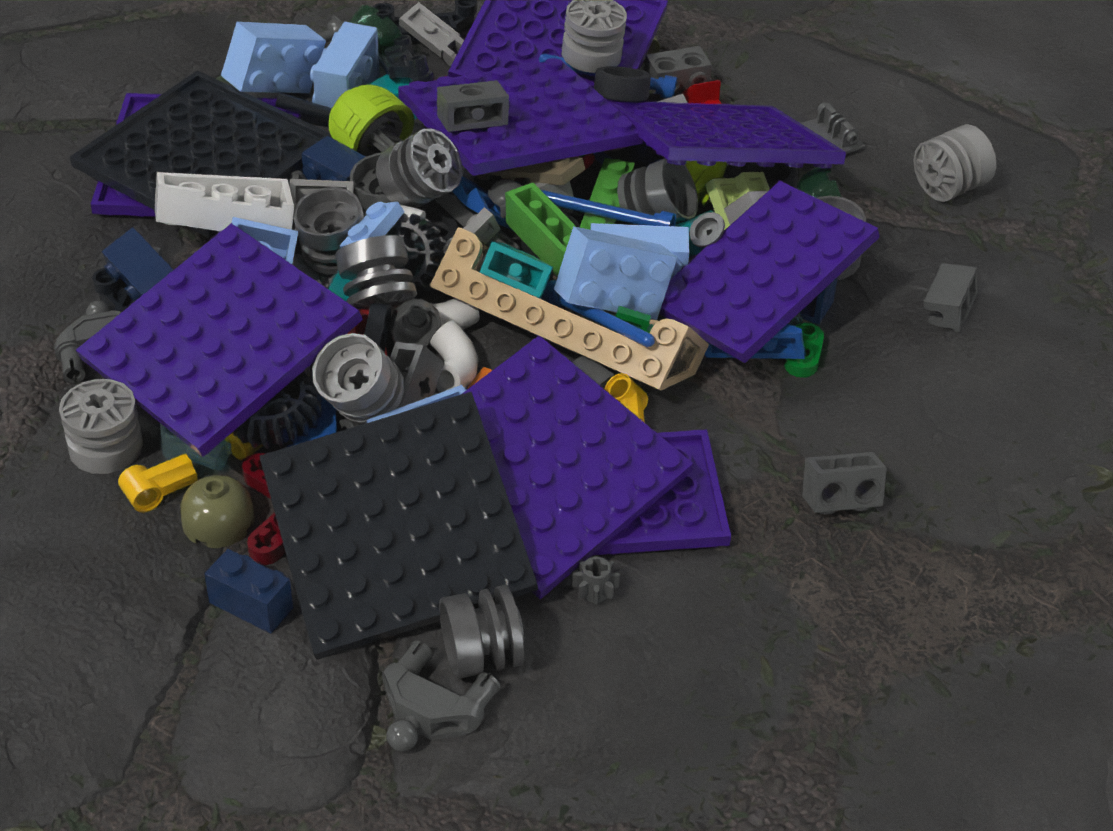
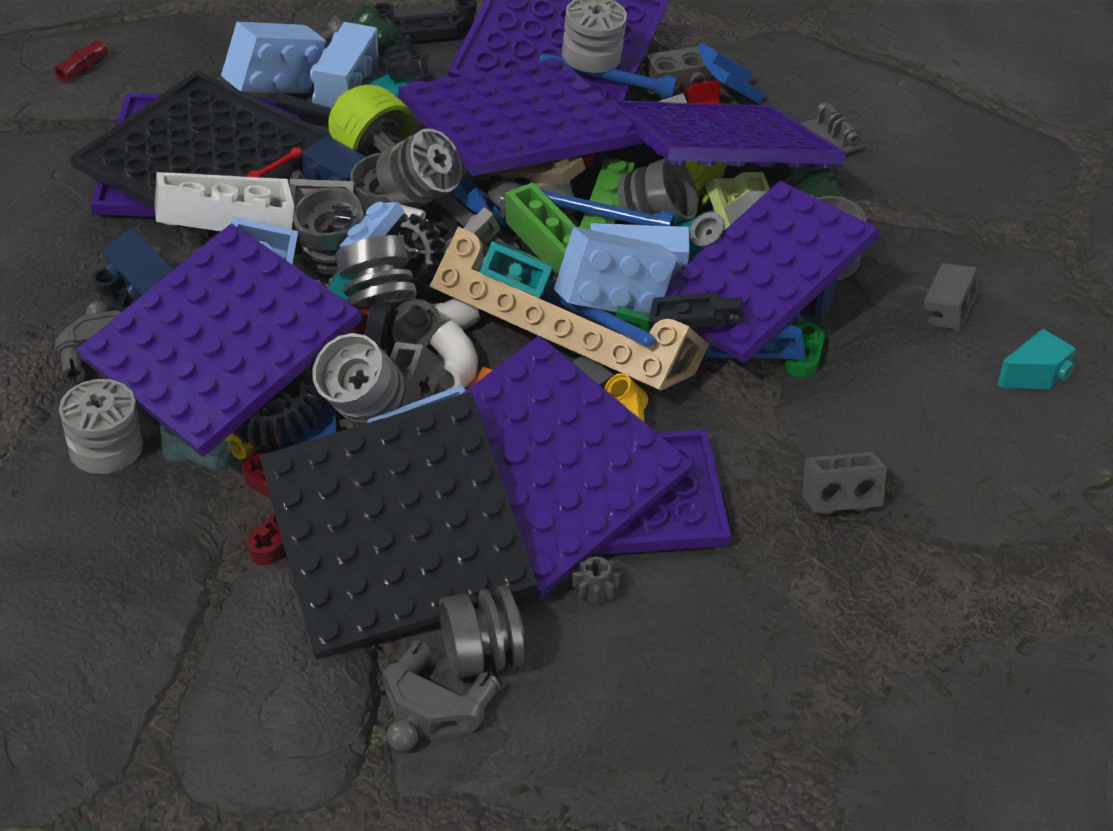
yellow piece [118,454,198,513] -> none
olive cylinder [180,475,255,548] -> none
dark blue brick [204,549,293,634] -> none
light grey hinge [399,2,464,66] -> none
dark grey brick [437,80,509,132] -> none
black tyre [594,66,651,102] -> none
light grey wheel [913,124,996,202] -> none
none -> dark red pin [54,39,108,83]
none -> red hinge [248,147,302,178]
none -> black hand [331,205,353,226]
none -> black hinge [648,292,746,331]
none -> blue slope [698,43,765,104]
none -> teal slope [997,329,1076,389]

